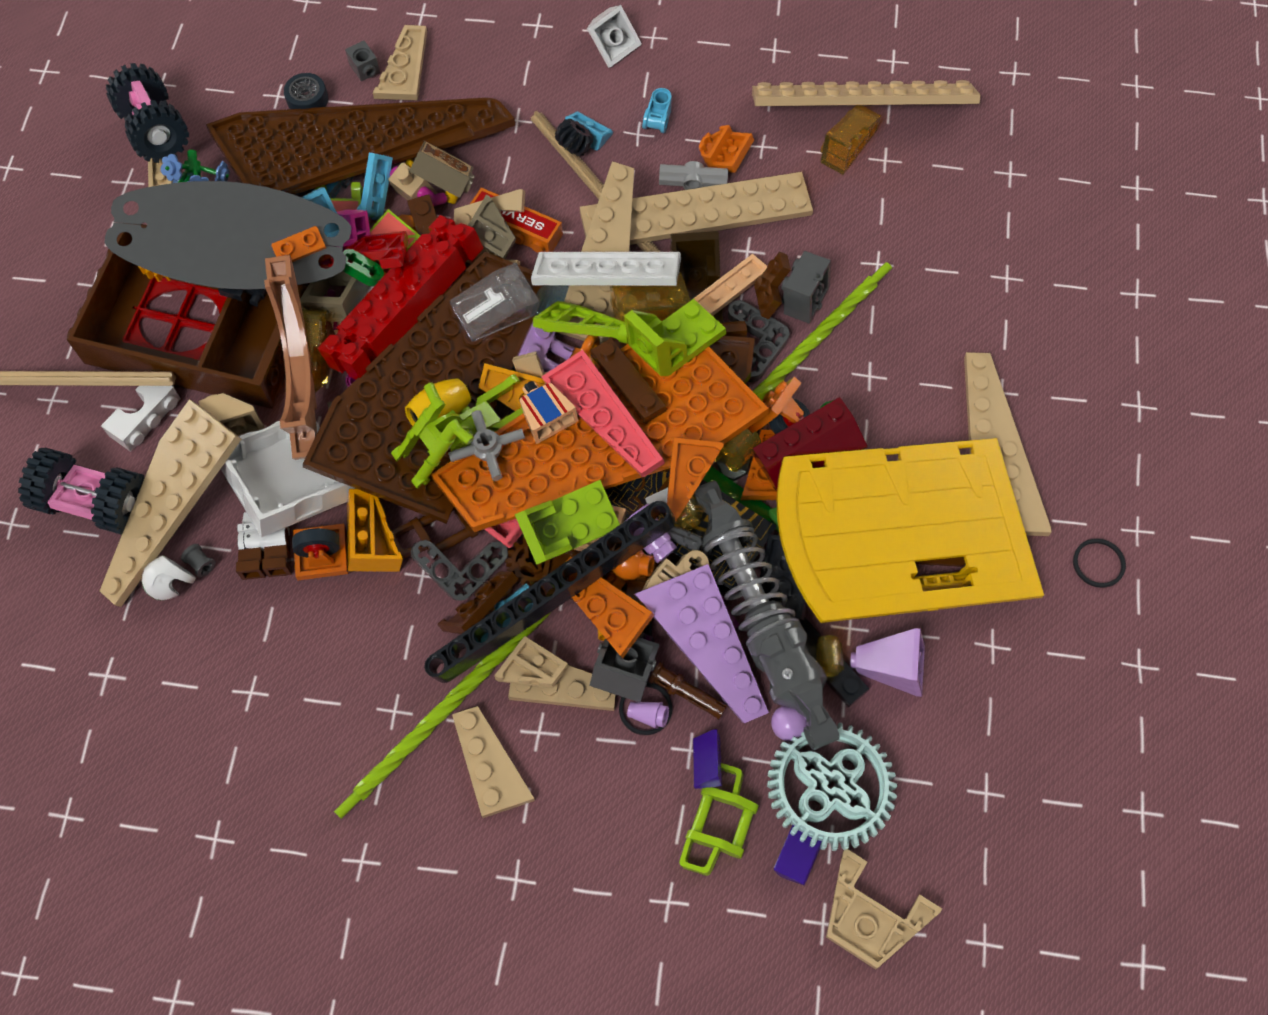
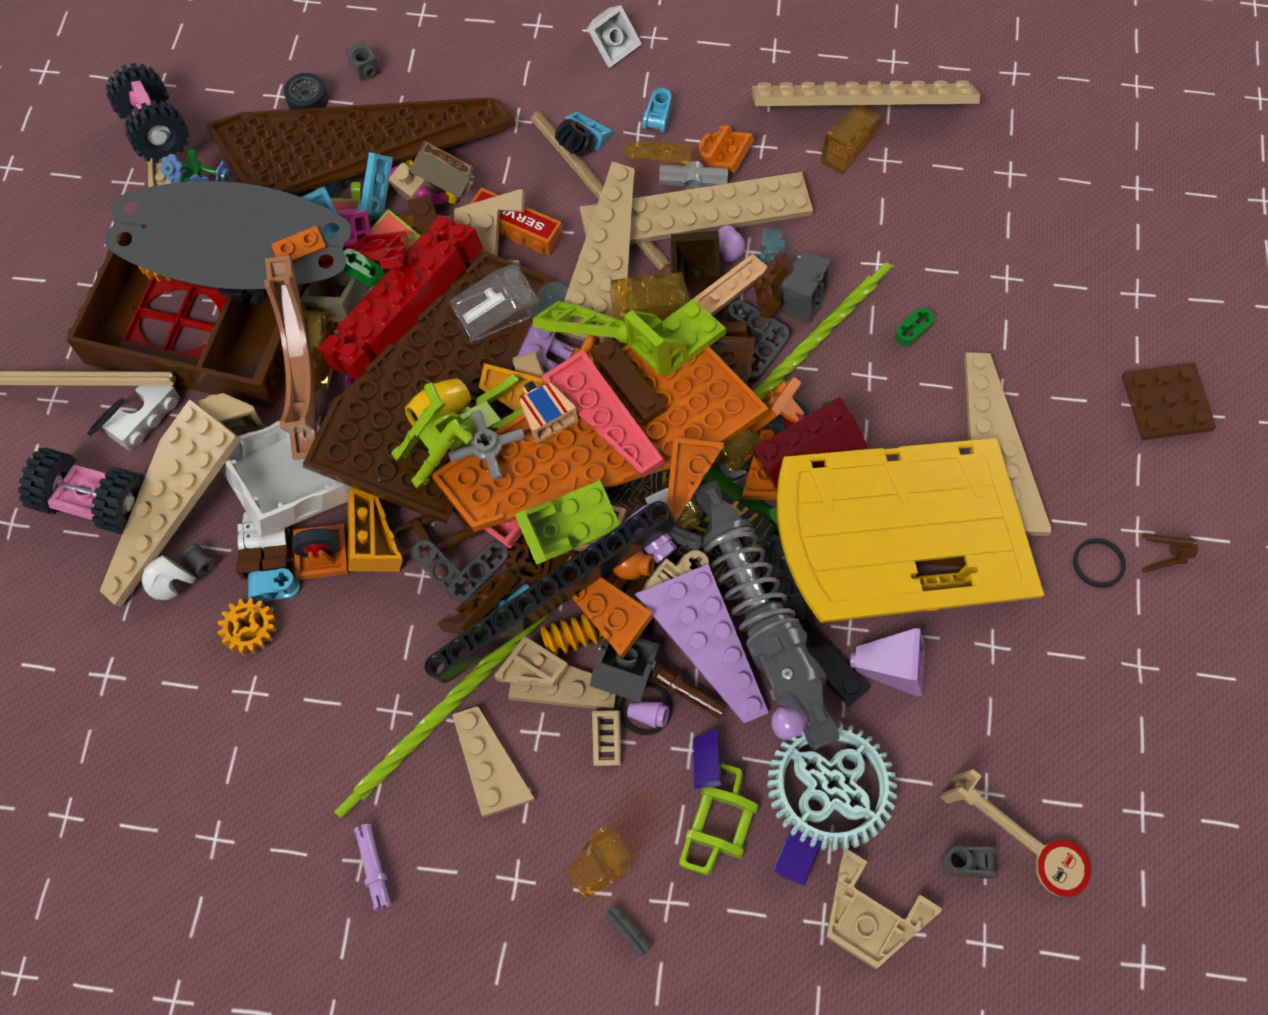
tan wing [373,25,427,100] -> none
dark tan wing [468,194,516,259] -> none
white tile [531,252,681,286] -> none
clear yellow brick [816,635,844,677] -> none
none -> black piece [87,398,125,436]
none -> light orange gear [217,598,277,655]
none -> medium azure piece [248,568,301,603]
none -> lavender pin [354,824,392,911]
none -> light orange piece [540,614,598,656]
none -> clear yellow wedge [567,826,632,900]
none -> tan slope [592,710,621,766]
none -> dark grey axle [605,905,651,957]
none -> clear yellow wing [623,141,691,164]
none -> lavender piece [718,225,745,262]
none -> clear light blue brick [760,228,785,266]
none -> green beam [895,308,934,346]
none -> tan piece [939,769,1091,897]
none -> dark grey piece [940,846,998,879]
none -> reddish brown plate [1121,363,1216,440]
none -> reddish brown plant [1142,533,1198,572]

